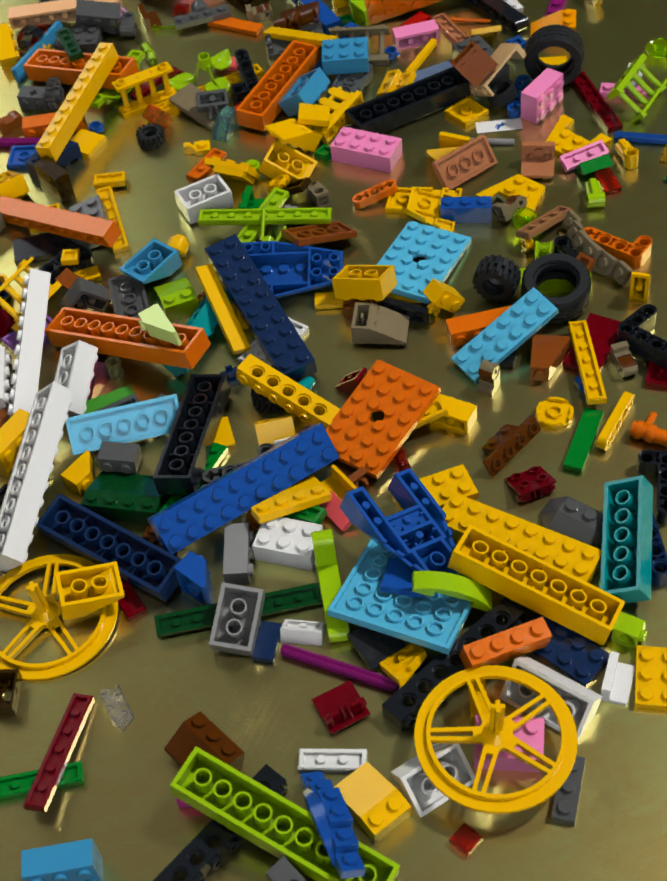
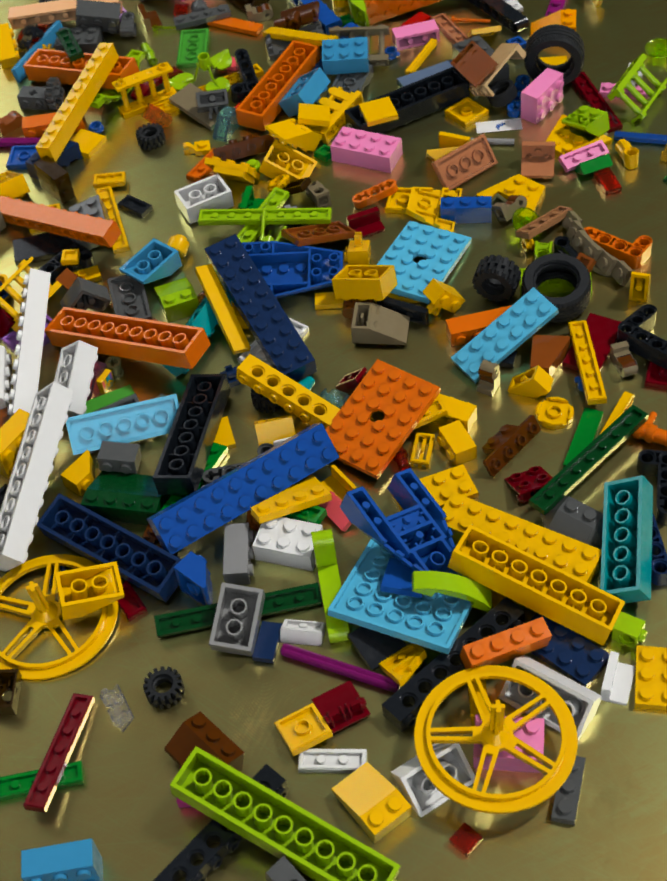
yellowish green slope [138,303,182,346] -> none
blue piece [299,771,365,879] -> none
dark orange tile [347,467,369,488] -> none
yellow slope [376,69,417,97] -> none
lime piece [585,178,606,209] -> none
none -> yellow tile [96,369,115,394]
none -> black tile [118,195,153,219]
none -> black tyre [143,666,185,709]
none -> bright green tile [176,28,210,69]
none -> reddish brown bracket [212,134,274,161]
none -> yellow tile [274,703,333,757]
none -> clear light blue hair [320,388,350,409]
none -> yellow brick [344,232,371,265]
none -> dark red panel [346,206,385,239]
none -> yellow tile [359,96,398,127]
none -> yellow tile [410,432,435,468]
none -> yellow brick [437,420,477,466]
none -> yellow slope [507,365,554,399]
none -> dark green plate [529,405,648,516]
none -> lime slope [562,105,610,137]

